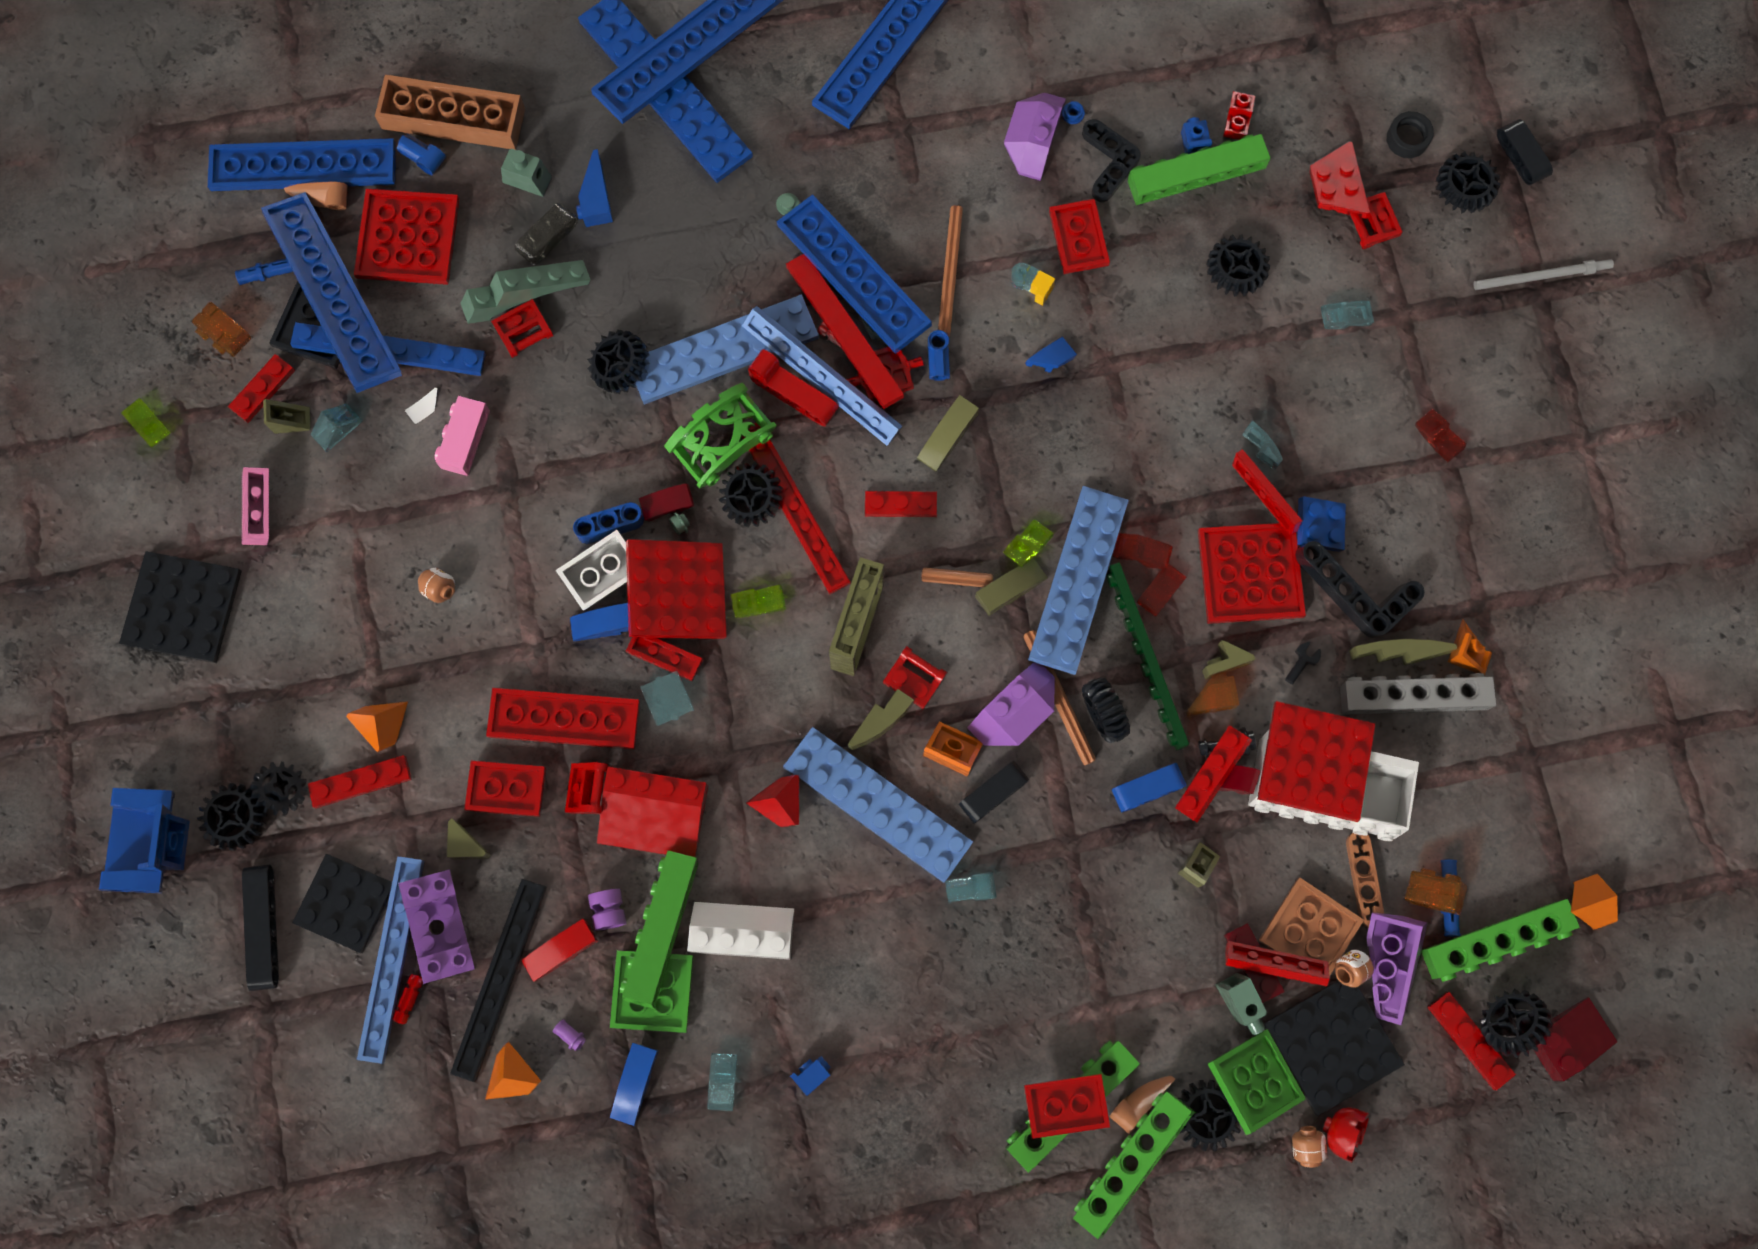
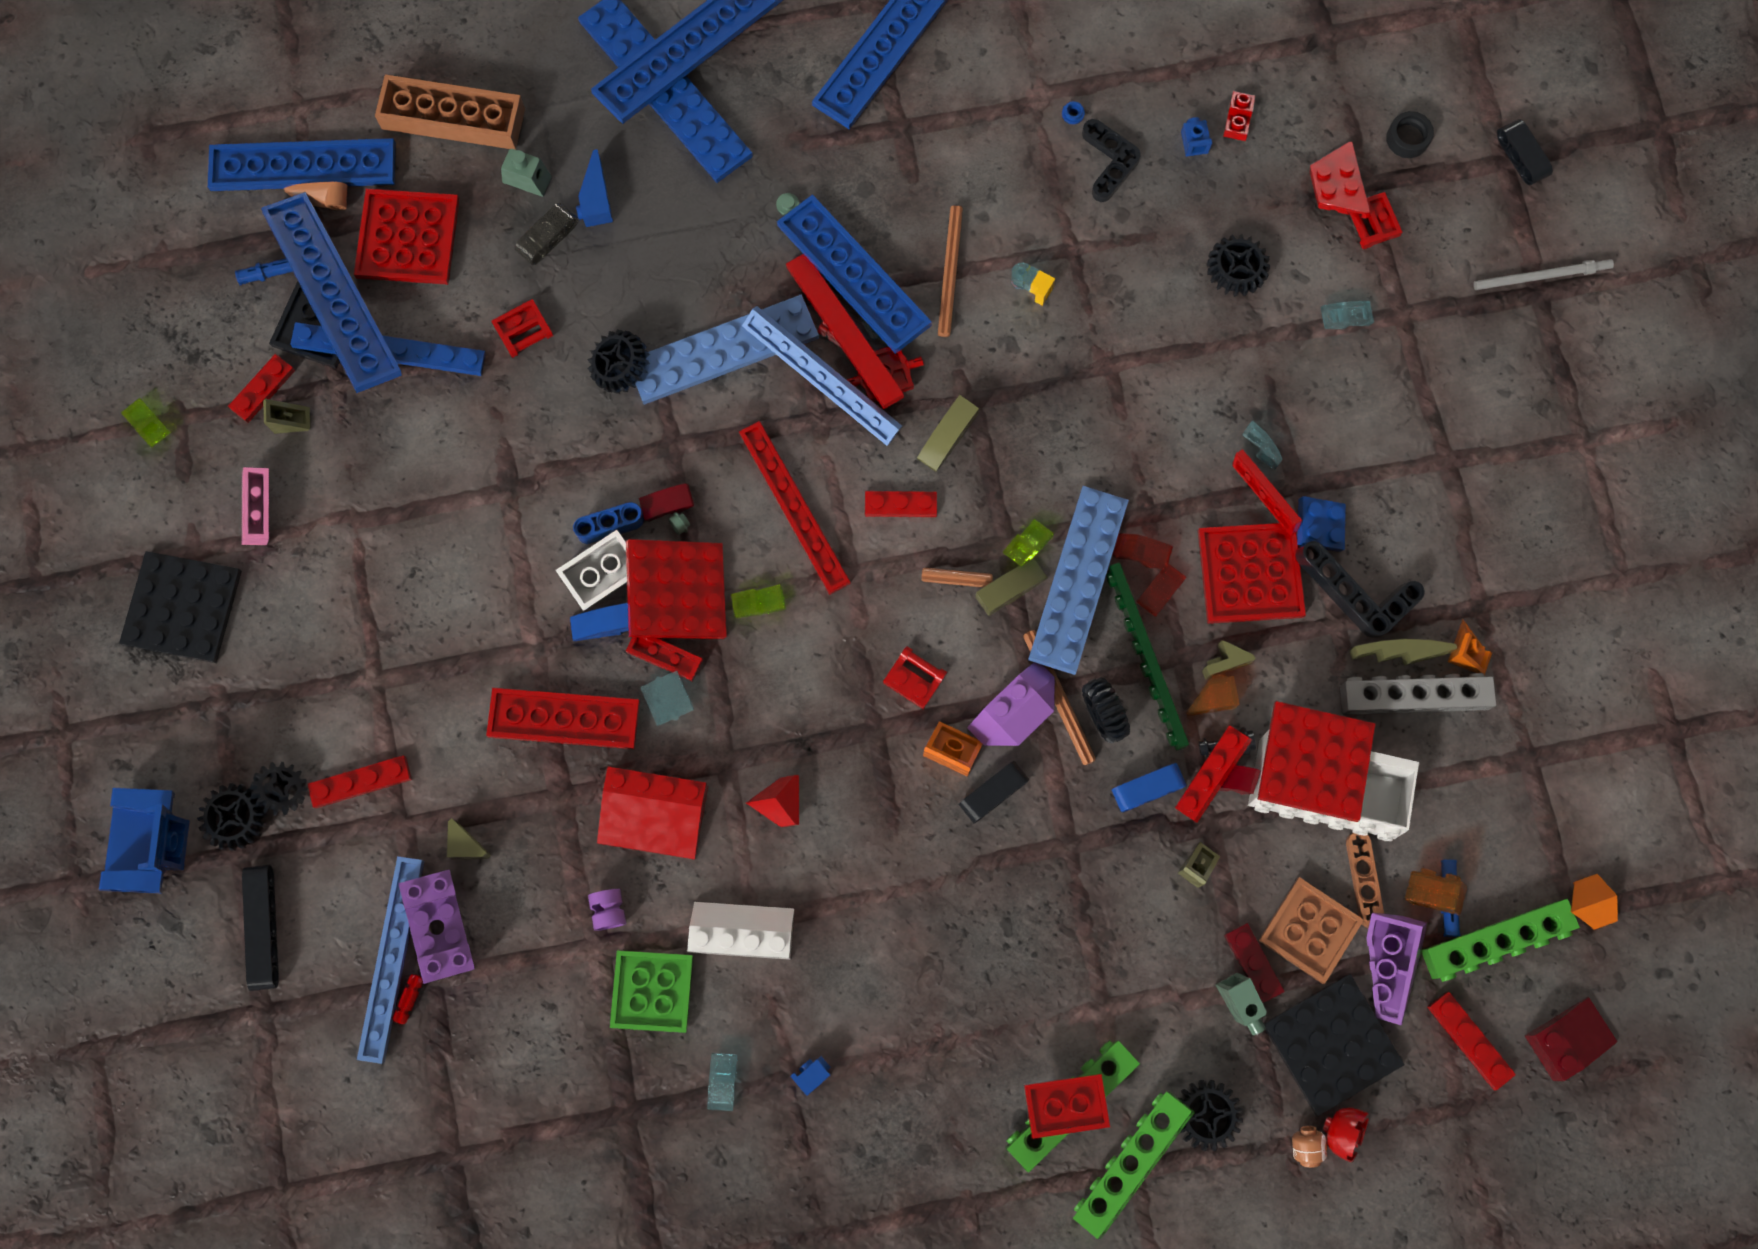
clear orange brick [192,302,251,357] -> none
black plate [292,854,392,953] -> none
clear light blue slope [310,404,363,452] -> none
orange slope [346,702,408,752] -> none
blue piece [397,134,446,176] -> none
white sticker [405,388,437,424] -> none
nougat head [418,567,455,603] -> none
bright pink brick [435,396,490,476] -> none
black tile [450,879,547,1082] -> none
sand green arch [460,260,591,324] -> none
red plate [464,760,546,817] -> none
orange slope [485,1042,541,1100] -> none
red slope [521,919,598,982] -> none
medium lavender pin [553,1019,586,1051] -> none
red plate [565,762,608,814] -> none
blue slope [610,1043,659,1126] -> none
bright green brick [620,851,699,1009] -> none
bright green fence [664,383,777,488] -> none
black gear [719,462,783,527] -> none
red beam [748,349,839,427] -> none
medium blue plate [783,727,973,883] -> none
olive window [829,557,884,676] -> none
olive slope [848,689,914,751] -> none
blue piece [927,330,950,381] -> none
clear light blue piece [945,872,997,903] -> none
medium lavender wedge [1004,93,1066,181] -> none
blue slope [1025,337,1077,372] -> none
red plate [1049,199,1110,274] -> none
nougat piece [1109,1076,1175,1134] -> none
bright green brick [1127,134,1270,205] -> none
bright green plate [1207,1029,1306,1135] -> none
red plate [1225,941,1330,986] -> none
black bar [1285,641,1321,685] -> none
nougat head [1335,950,1374,988] -> none
clear red slope [1415,409,1466,462] -> none
black gear [1436,151,1501,214] -> none
black gear [1480,988,1553,1058] -> none

